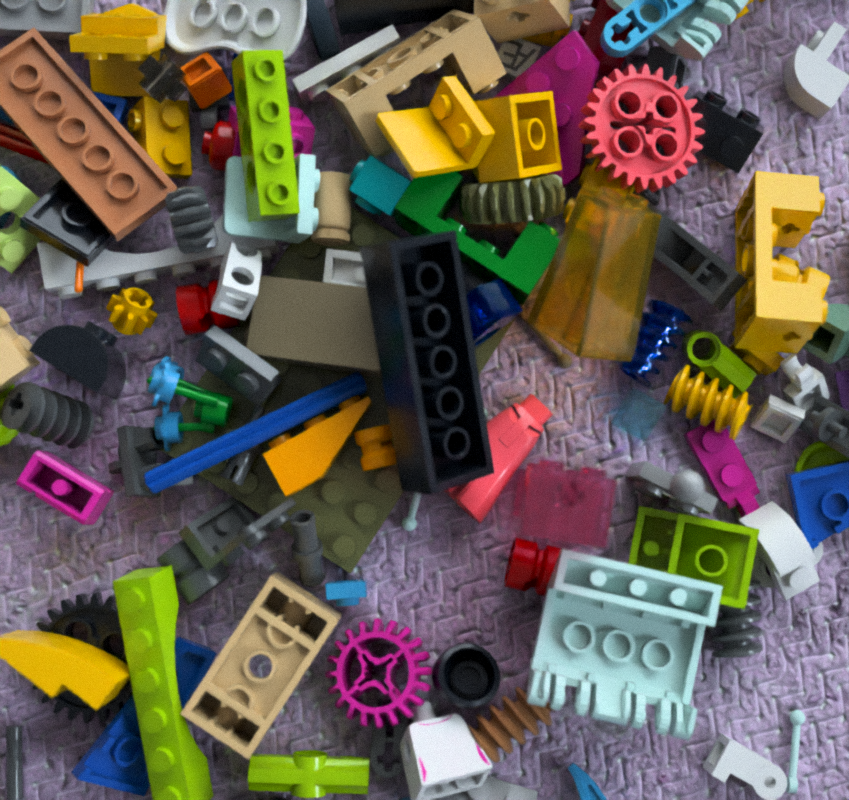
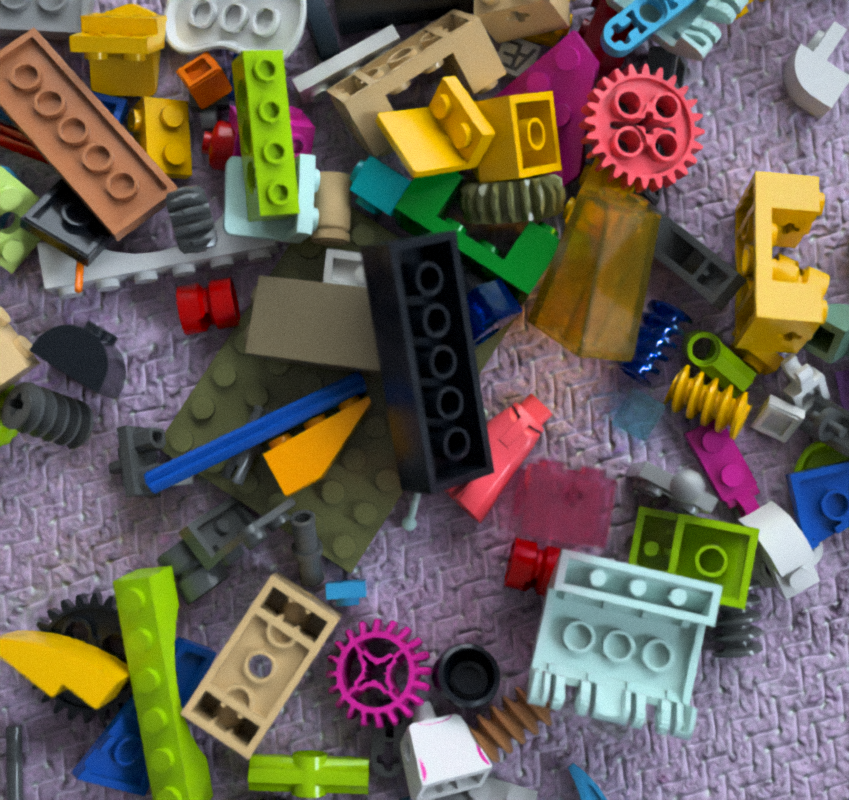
dark pink brick [16,450,115,525] -> none
yellow gear [106,287,158,335] -> none
clear smoke gear [138,54,187,103] -> none
plant [147,356,233,451] -> none
dark grey bracket [196,325,281,407] -> none
white leg [211,241,262,321] -> none
light orange wheel [354,424,397,472] -> none
dark tan hinge [514,304,572,369] -> none
black bracket [691,90,764,173] -> none
white leg [702,733,787,800] -> none
light aqua hinge [786,710,805,794] -> none

